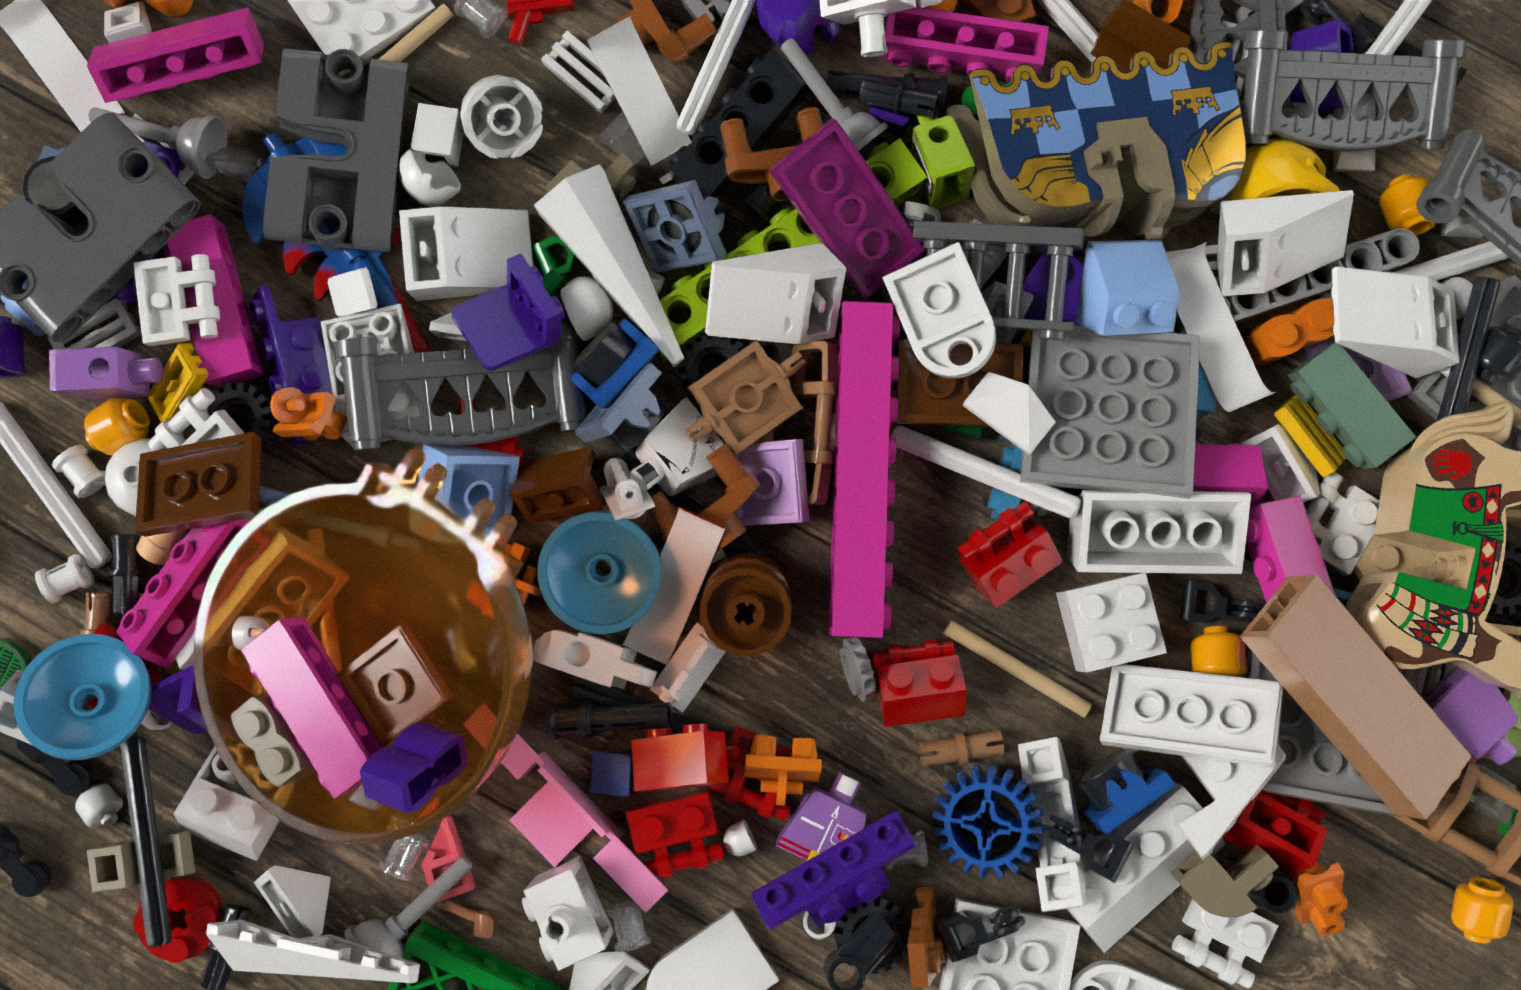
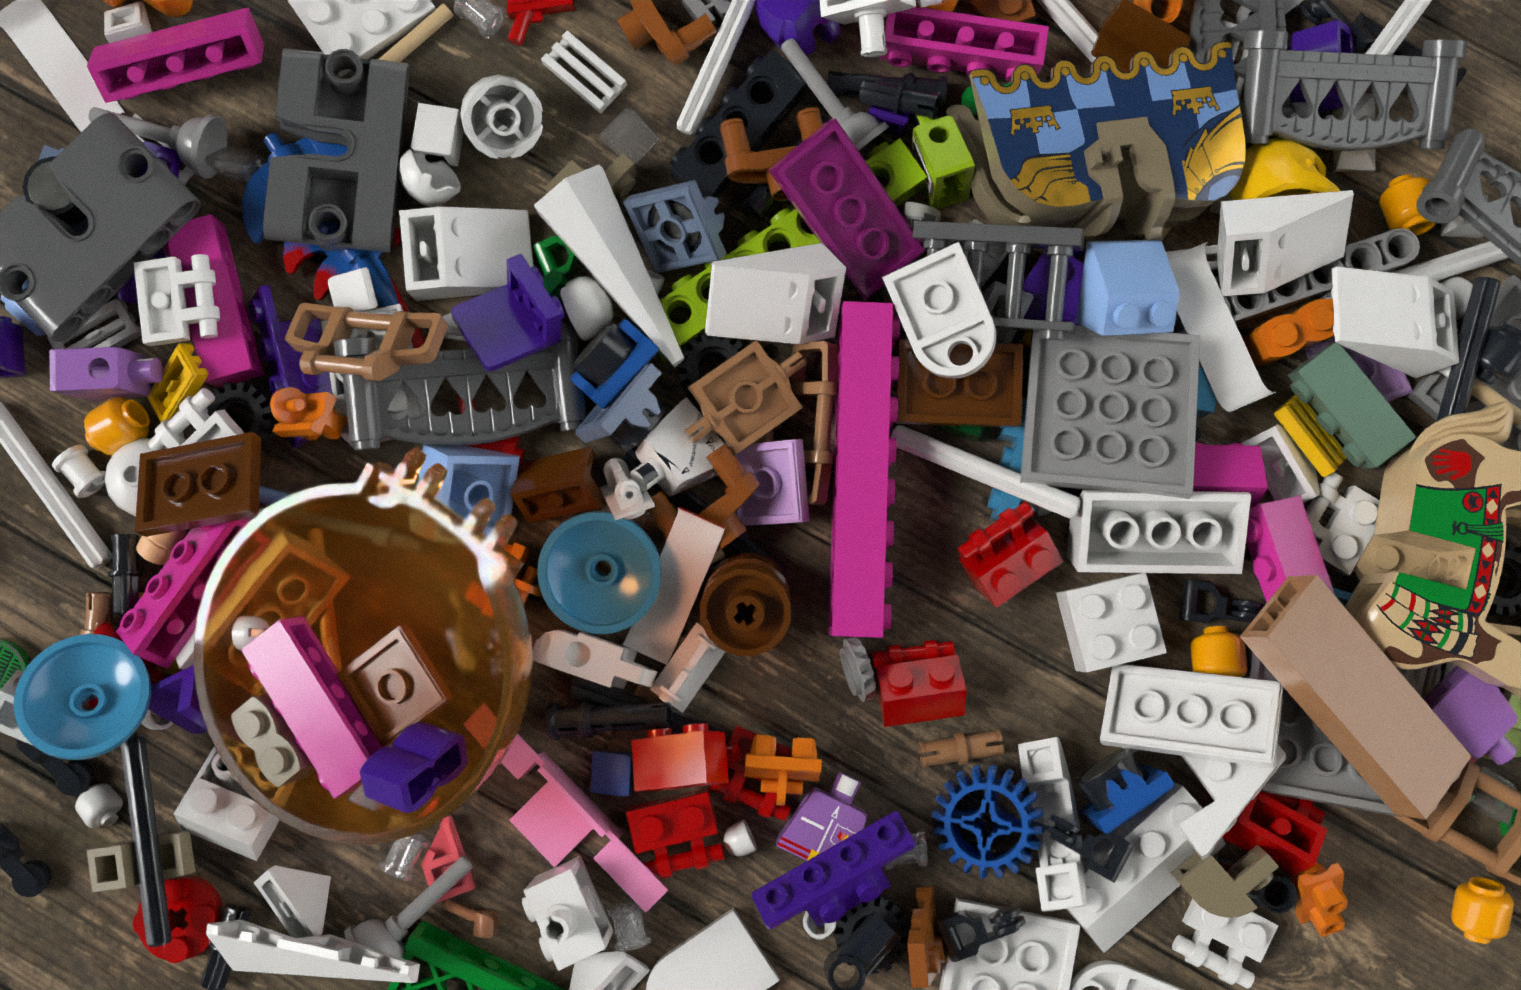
white bush [35,554,94,604] -> none
white sticker [587,15,704,184] -> none
tan bar [943,620,1092,718] -> none
white slope [963,372,1055,455] -> none
none -> medium nougat bar [285,303,448,381]

